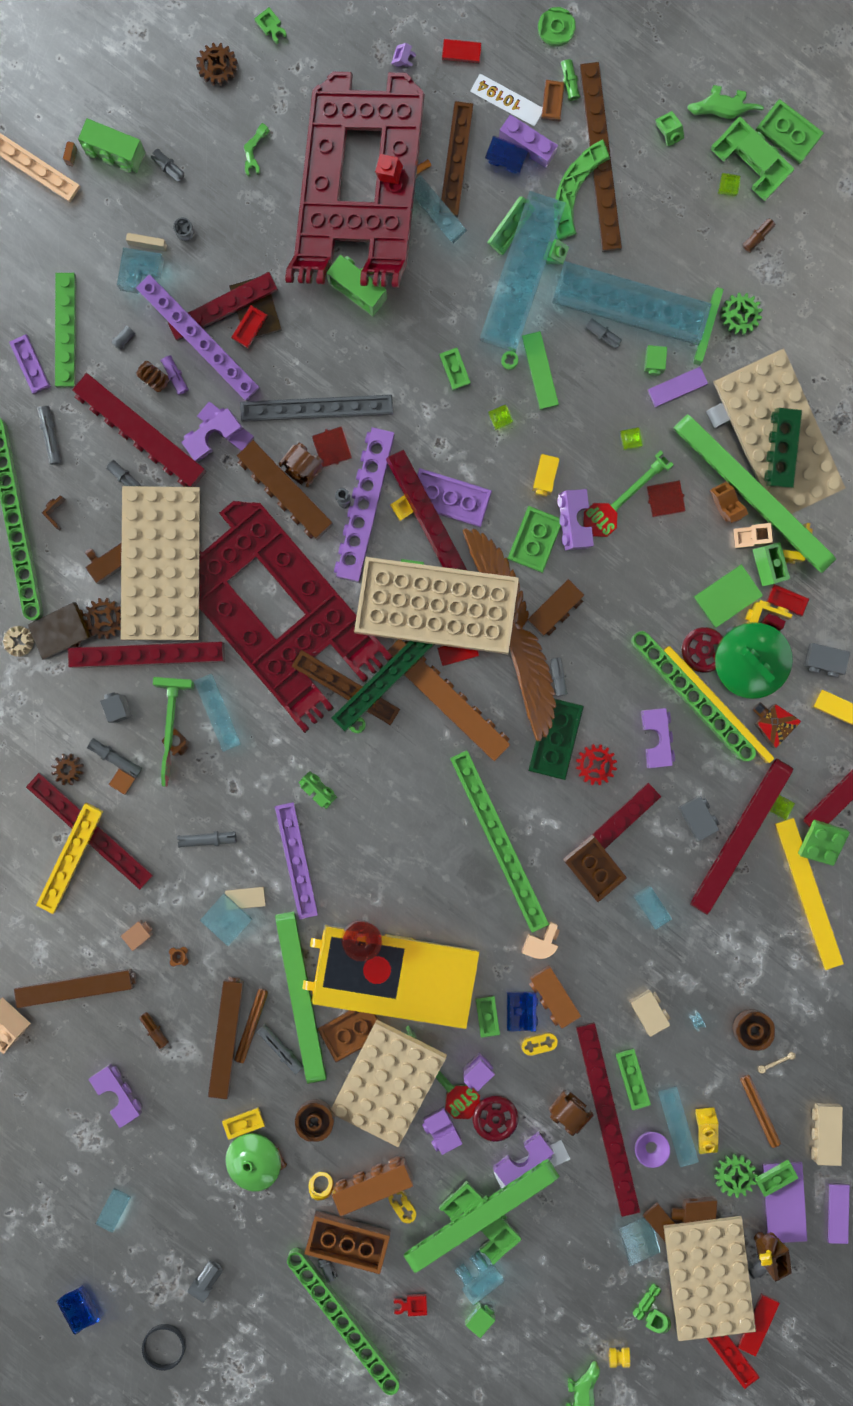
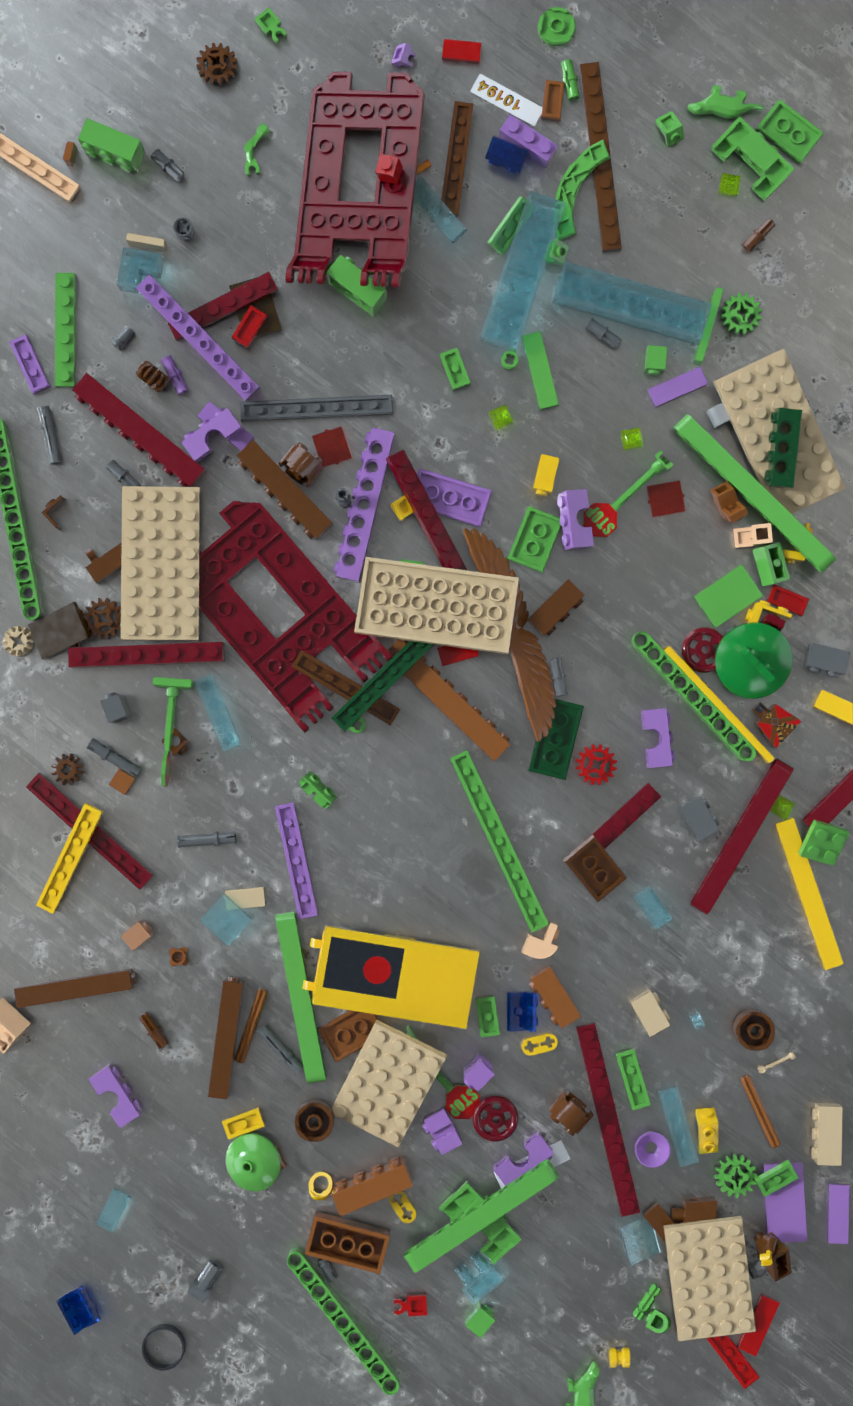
clear red brick [341,920,382,961] -> none

